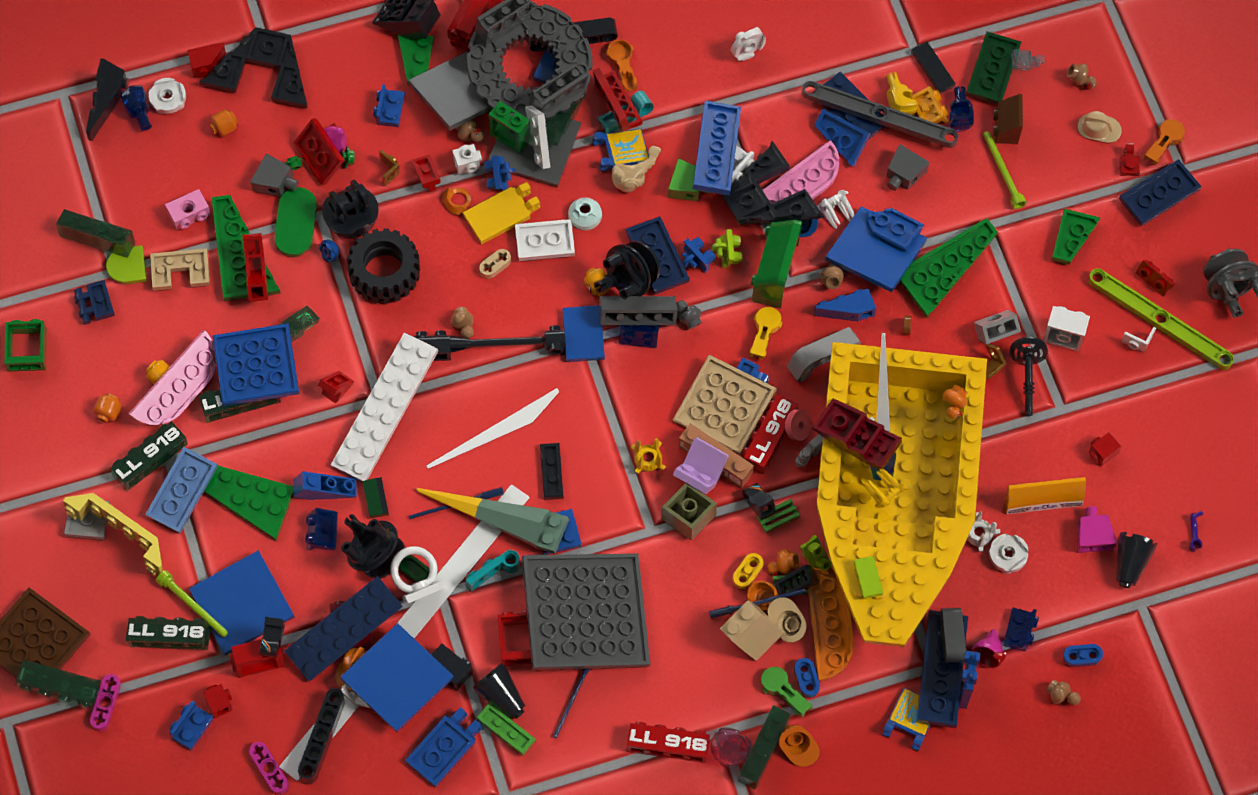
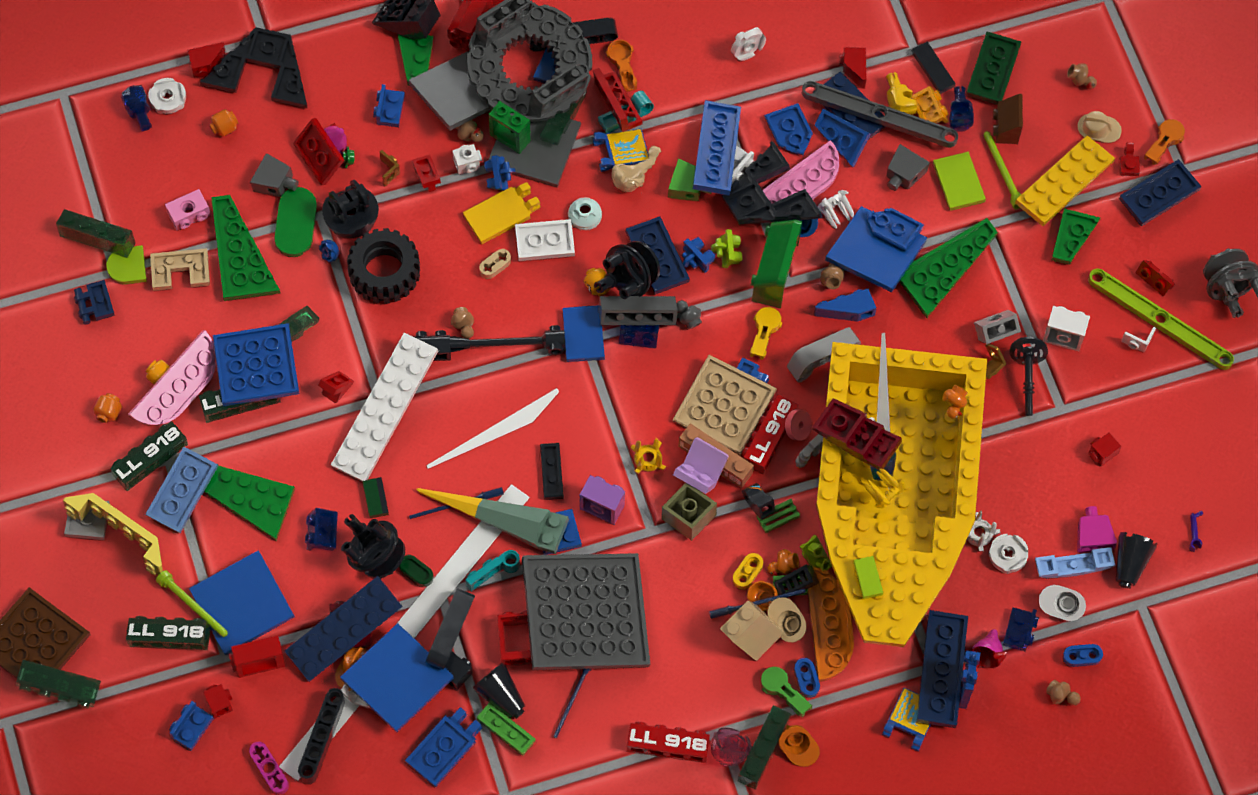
green window [4,319,47,372] -> none
black wedge [86,58,129,141] -> none
dark pink beam [90,674,121,731] -> none
red arch [242,233,268,302] -> none
black leg [260,616,285,658] -> none
green plate [285,156,303,171] -> none
blue slope [293,471,357,500] -> none
white tile [390,546,445,603] -> none
orange piece [442,187,471,215] -> none
white wing [525,105,550,169] -> none
dark orange tile [903,315,912,335] -> none
dark grey beam [940,608,966,663] -> none
light orange slope [1004,477,1086,514] -> none
clear light blue plate [1011,49,1045,71] -> none
none -> black beam [425,588,475,670]
none -> medium lavender brick [580,475,625,525]
none -> blue tile [764,103,813,156]
none -> red slope [839,47,867,89]
none -> lime tile [933,151,986,211]
none -> yellow plate [1015,135,1115,226]
none -> light blue slope [1035,547,1115,578]
none -> white piece [1039,585,1086,621]

